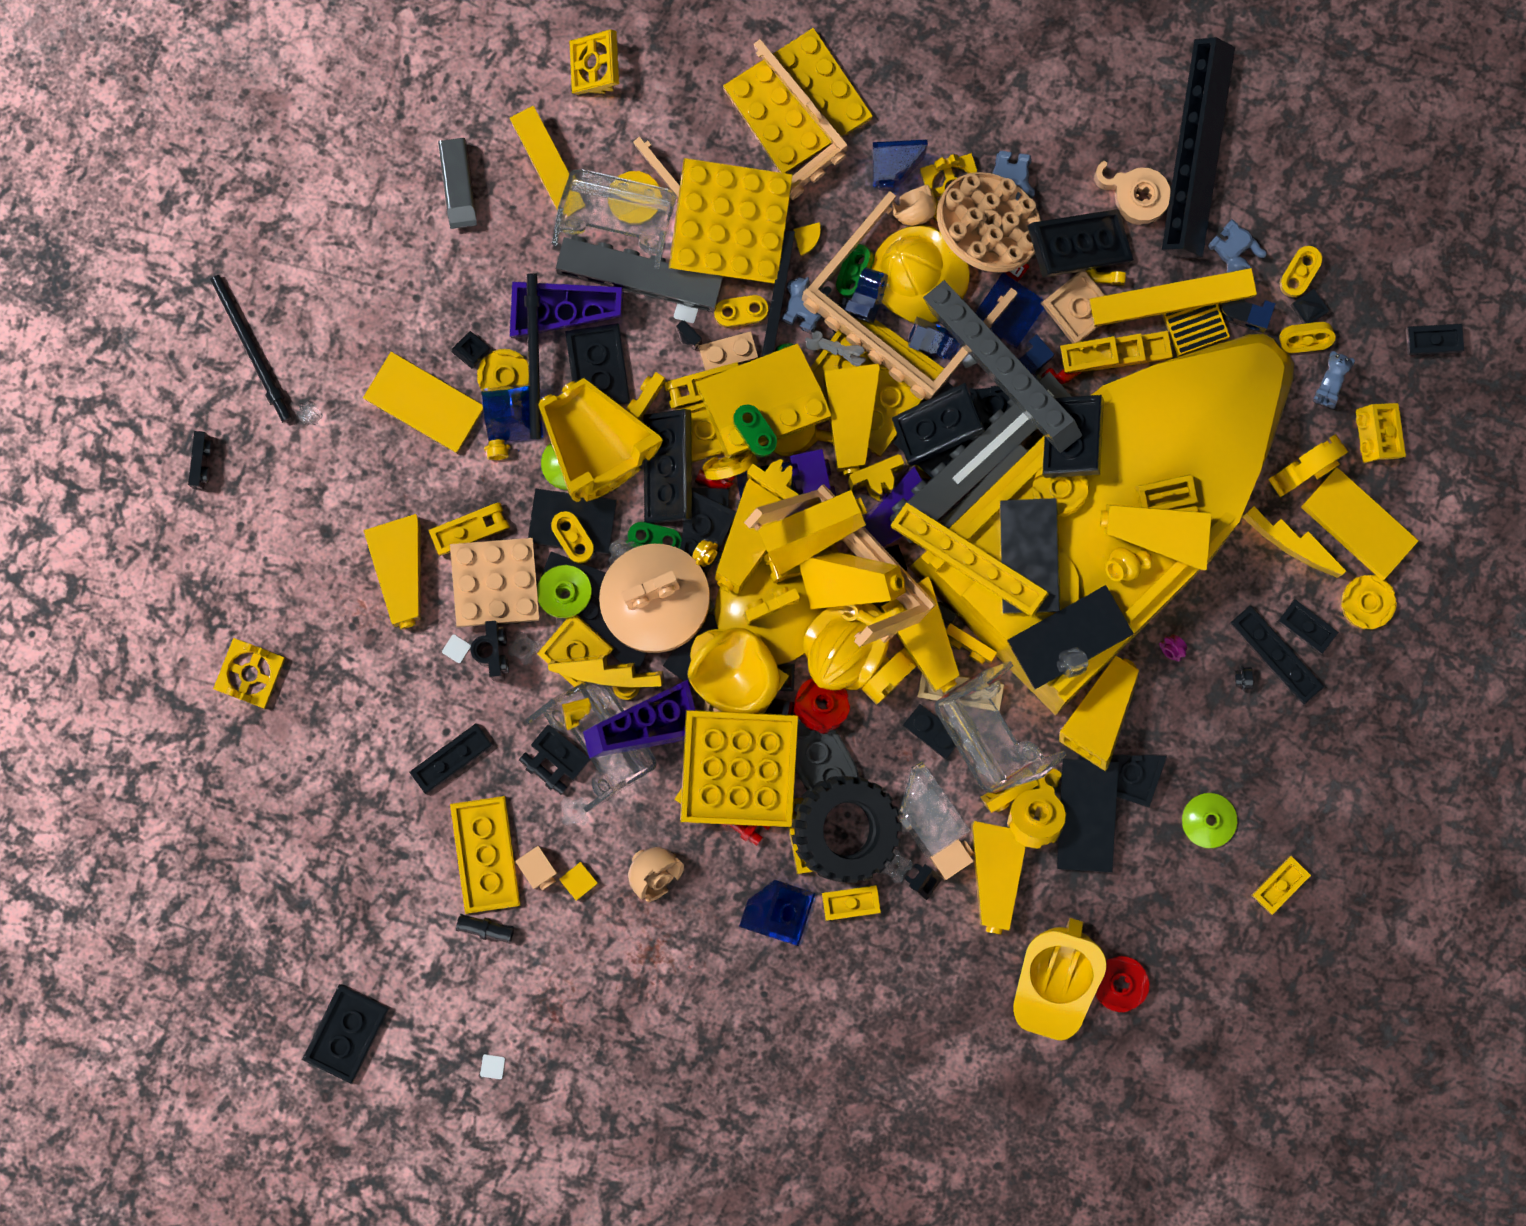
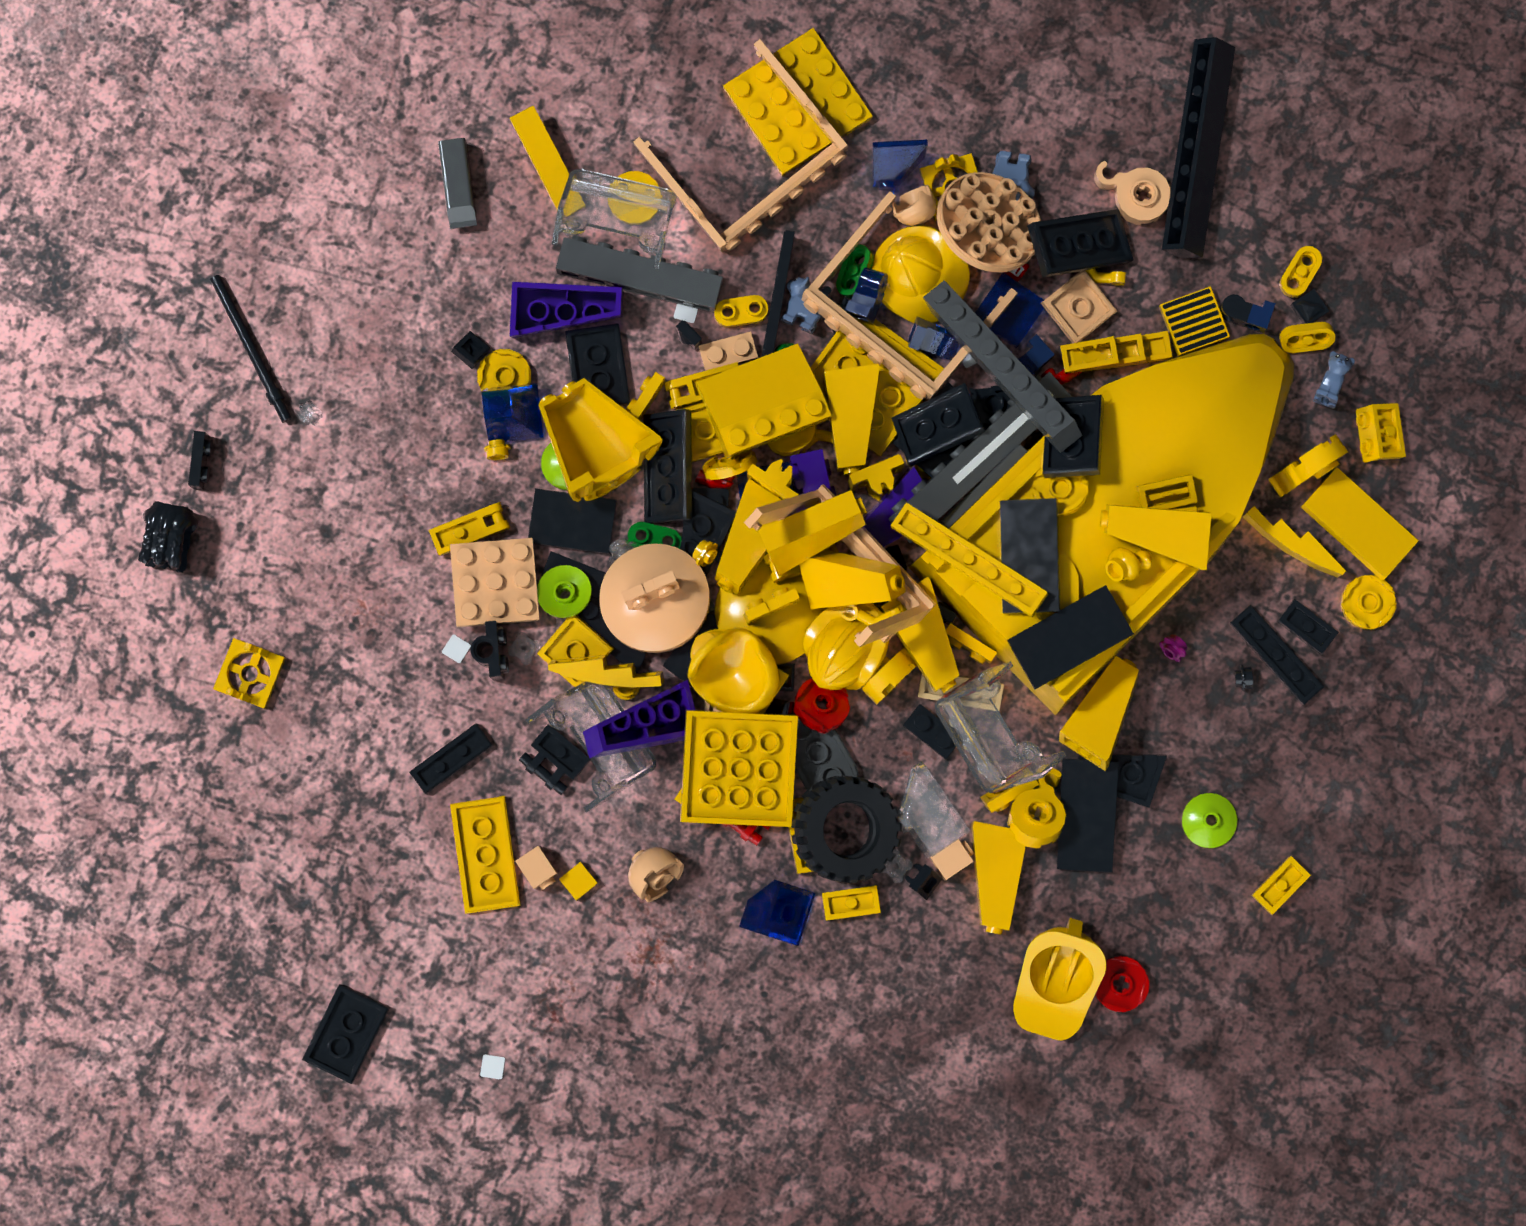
yellow tile [363,352,485,454] -> none
yellow slope [363,514,421,629] -> none
black pin [456,914,514,944] -> none
black bar [524,273,541,439] -> none
yellow plate [551,511,594,563] -> none
clear plate [560,797,589,826] -> none
yellow tile [562,698,591,730] -> none
yellow piece [569,29,619,95] -> none
yellow plate [668,158,793,283] -> none
green plate [733,404,777,457] -> none
yellow tile [793,222,820,257] -> none
light grey piece [805,331,866,366] -> none
clear piece [1057,647,1088,678] -> none
yellow tile [1089,268,1257,327] -> none
sand blue animal [1208,219,1267,273] -> none
black plate [1406,324,1464,355] -> none
none -> black piece [138,501,198,573]

